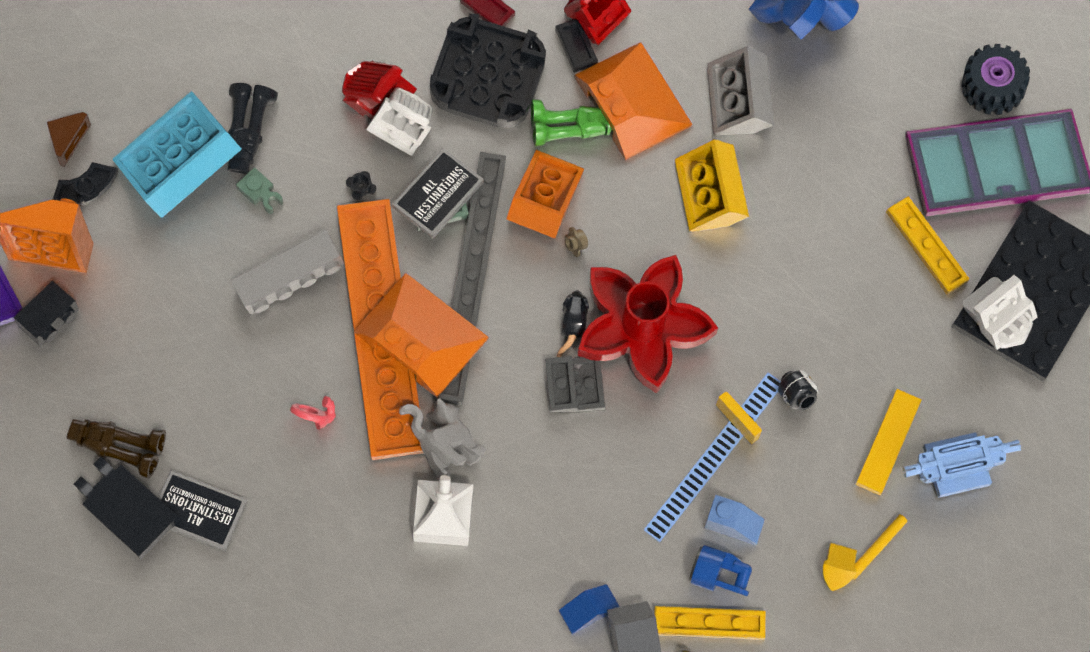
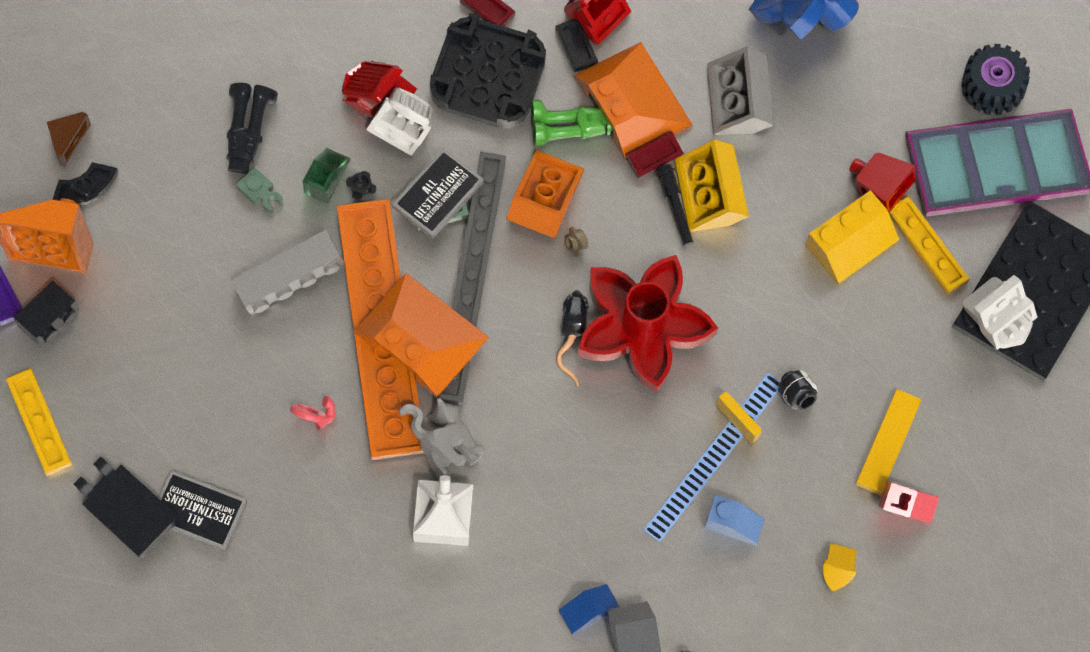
dark brown piece [66,419,166,479] -> none
medium azure slope [112,91,242,218] -> none
dark grey slope [545,356,606,412] -> none
yellow tile [654,606,766,640] -> none
blue piece [689,545,752,597] -> none
yellow bar [852,514,908,580] -> none
light blue piece [902,432,1021,498] -> none
none -> yellow tile [5,368,72,476]
none -> clear green slope [302,148,351,204]
none -> dark red tile [625,131,684,178]
none -> black pin [656,164,694,246]
none -> yellow slope [805,190,899,284]
none -> red torso [849,153,916,213]
none -> coral slope [879,480,939,523]

